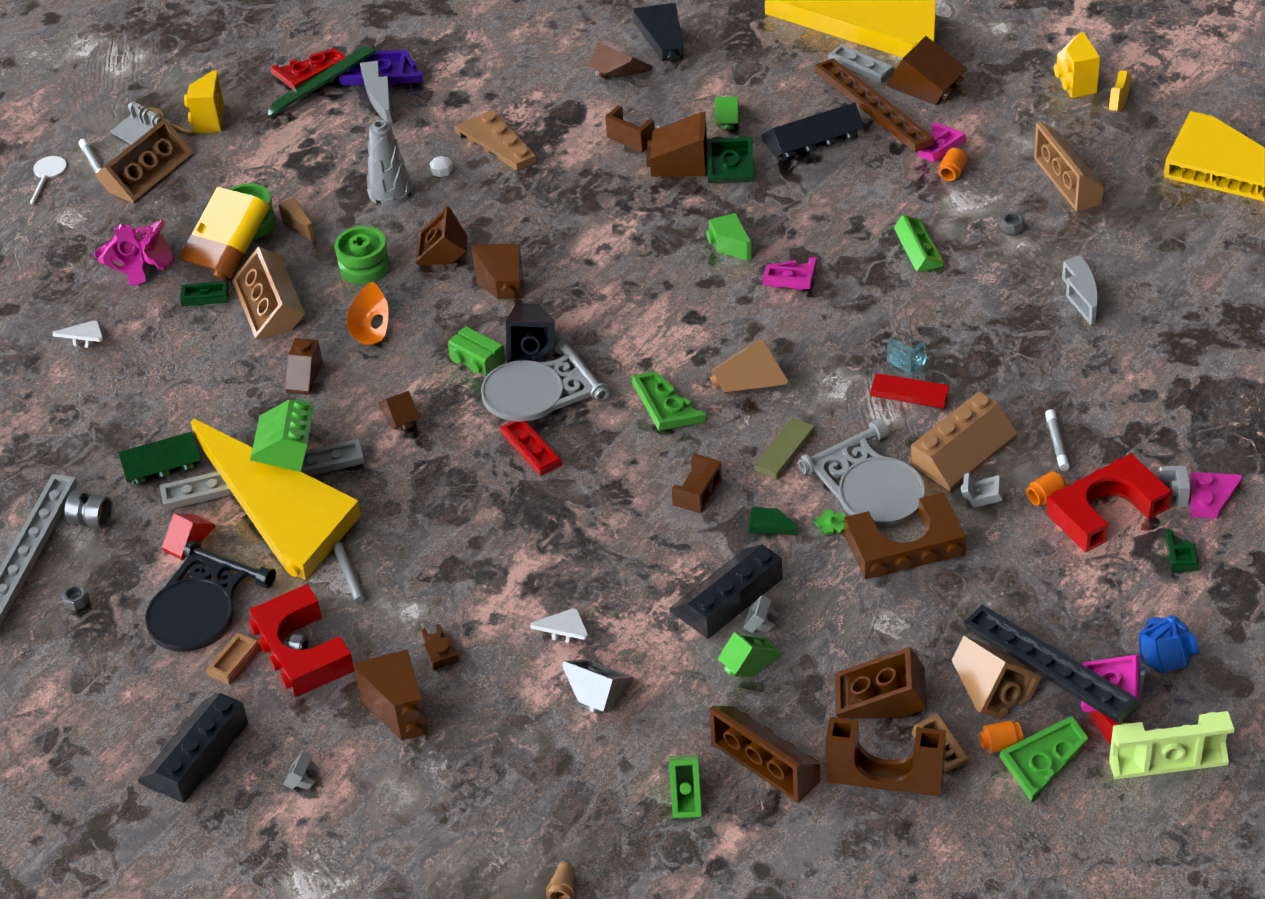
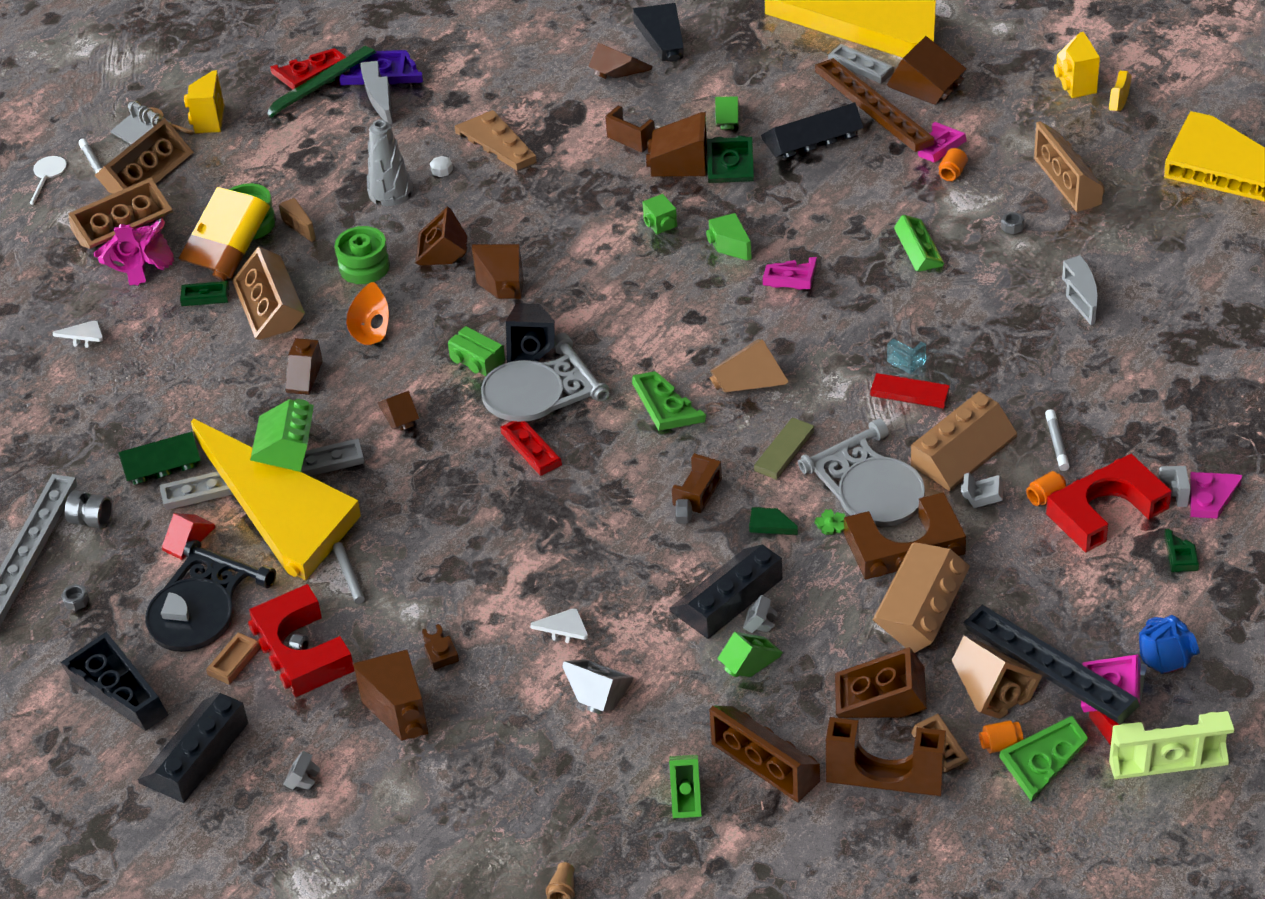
none -> black wedge [60,631,169,731]
none -> medium nougat slope [68,178,173,249]
none -> light grey tile [161,592,189,621]
none -> bright green brick [642,194,677,234]
none -> flat silver tile [676,499,692,524]
none -> medium nougat slope [873,542,970,653]

